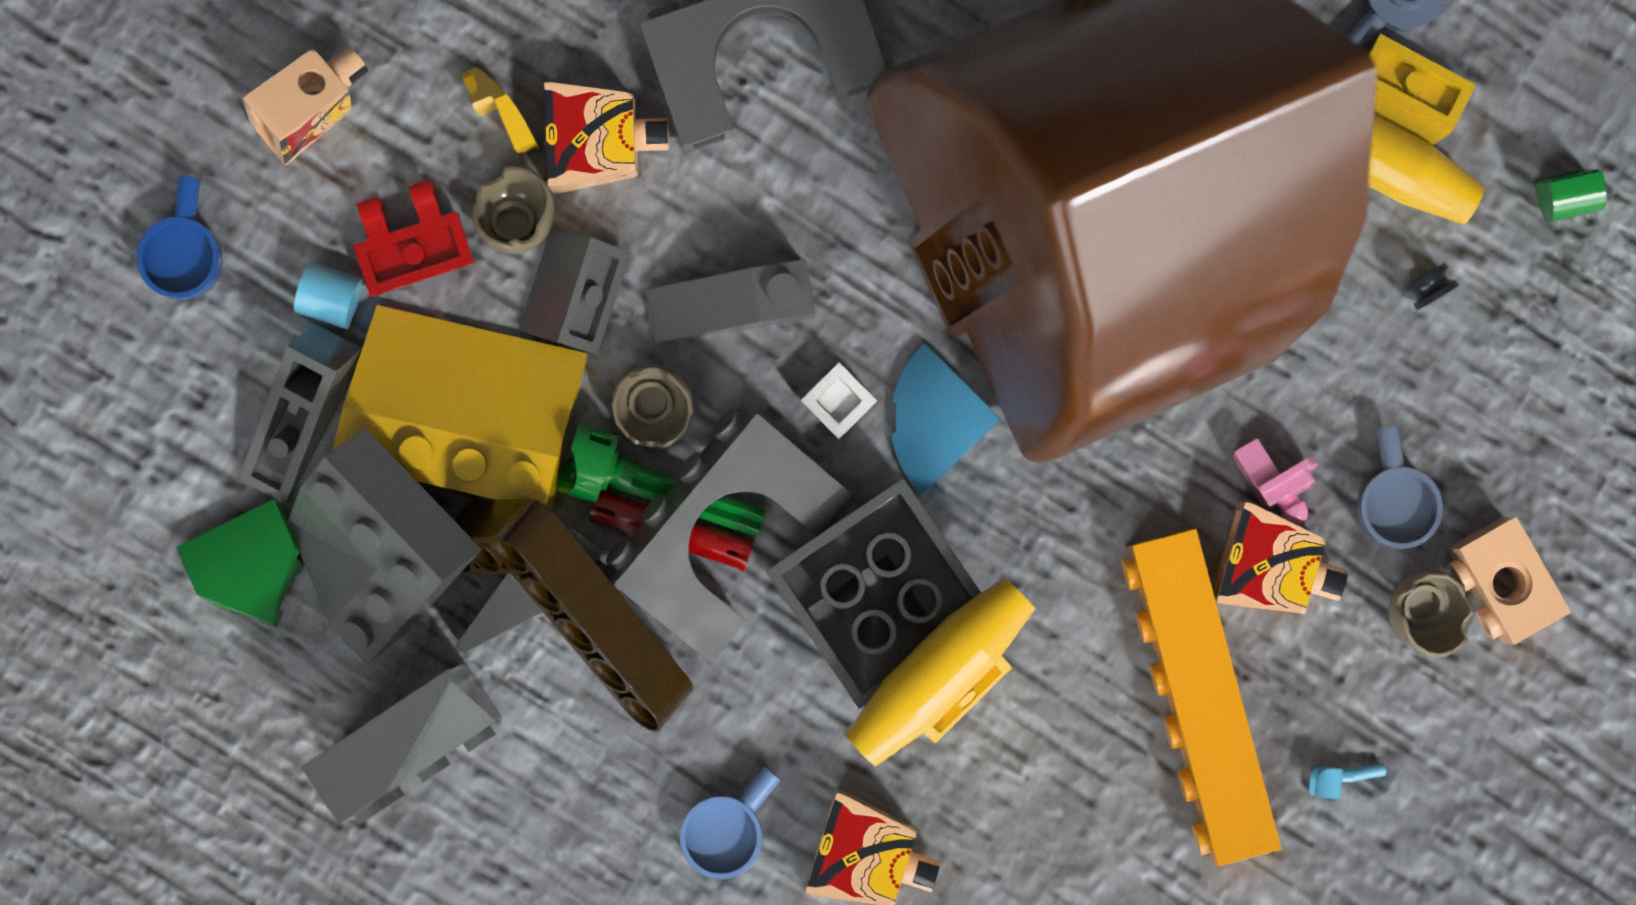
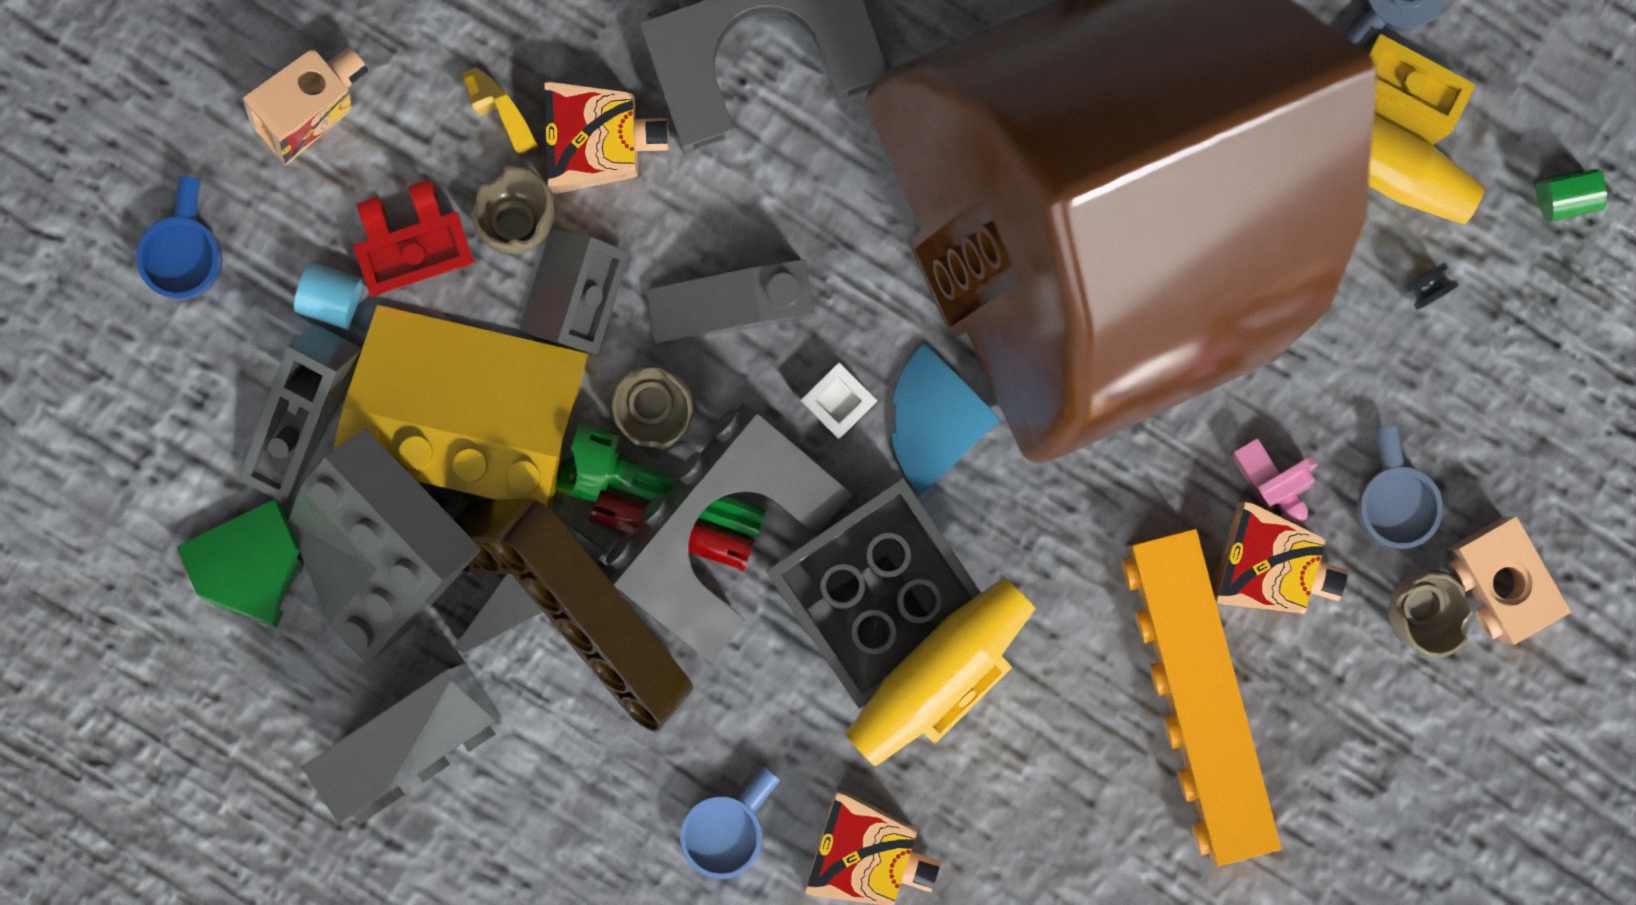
medium azure hand [1309,763,1386,799] -> none

